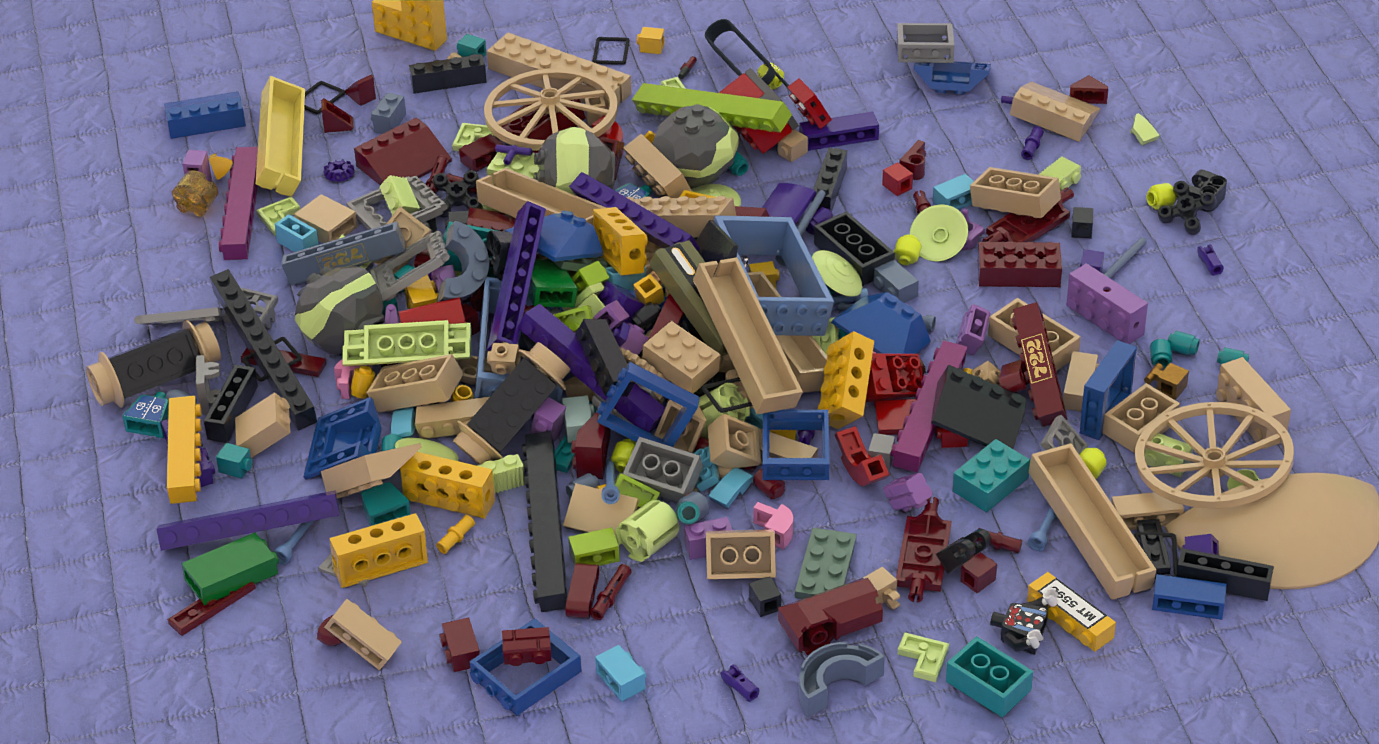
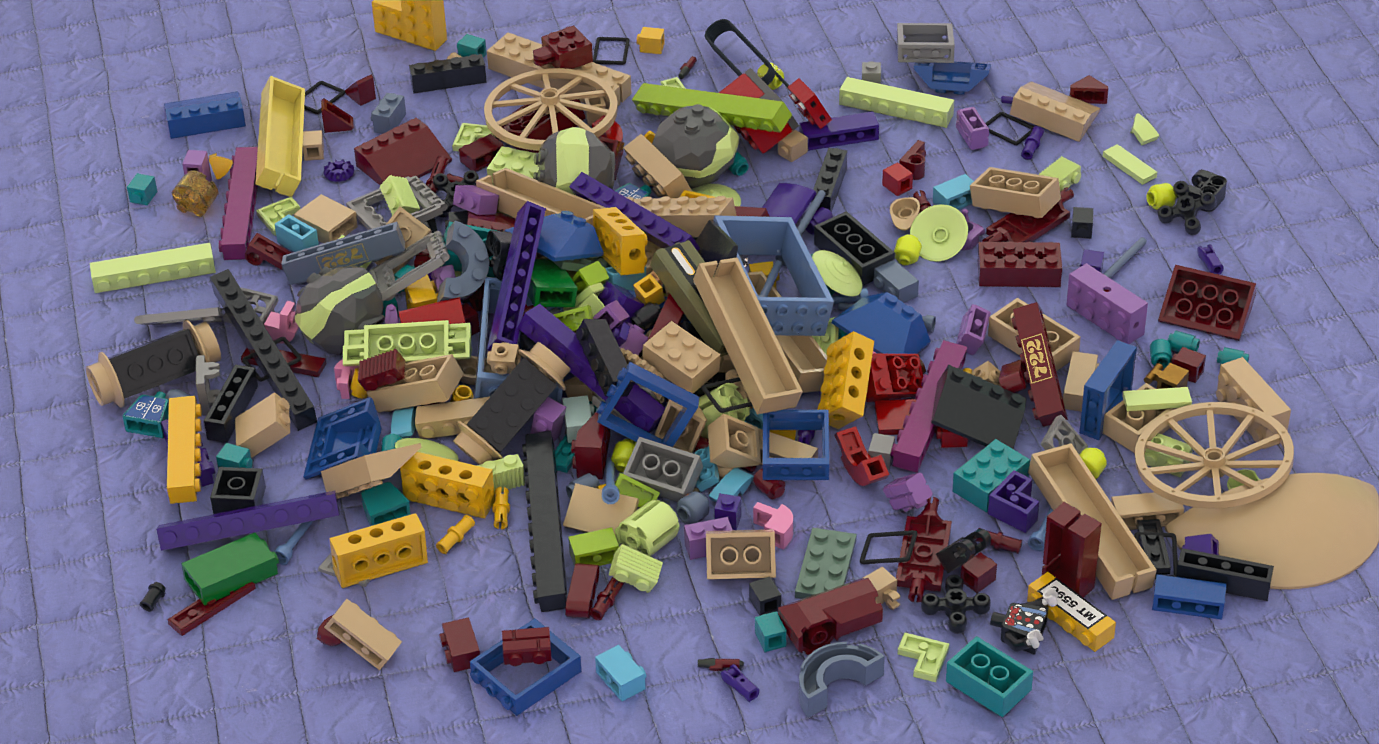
dark purple piece [495,144,533,165] -> none
teal brick [676,501,700,524] -> none
none -> yellowish green brick [90,243,216,293]
none -> teal brick [127,173,158,206]
none -> black pin [140,582,166,612]
none -> black brick [210,467,266,514]
none -> dark red plate [245,233,292,269]
none -> bright pink brick [264,301,299,344]
none -> tan brick [303,130,324,161]
none -> dark red brick [358,349,406,391]
none -> medium lavender brick [453,185,499,215]
none -> yellow pin [492,487,510,529]
none -> dark red brick [533,25,593,69]
none -> yellowish green brick [609,544,663,593]
none -> piece [698,658,744,671]
none -> dark purple brick [714,493,741,530]
none -> teal brick [755,611,786,653]
none -> sand blue piece [758,260,782,297]
none -> yellowish green brick [839,77,954,128]
none -> black piece [860,530,918,564]
none -> light grey brick [862,61,881,84]
none -> tan piece [890,197,920,231]
none -> black gear [921,575,991,634]
none -> medium lavender brick [956,107,989,150]
none -> black piece [985,112,1034,145]
none -> dark purple brick [988,470,1040,533]
none -> dark red piece [1042,502,1102,598]
none -> yellowish green tile [1103,144,1158,185]
none -> yellowish green tile [1123,387,1192,411]
none -> dark red slope [1158,265,1257,341]
none -> dark red brick [1171,347,1206,383]

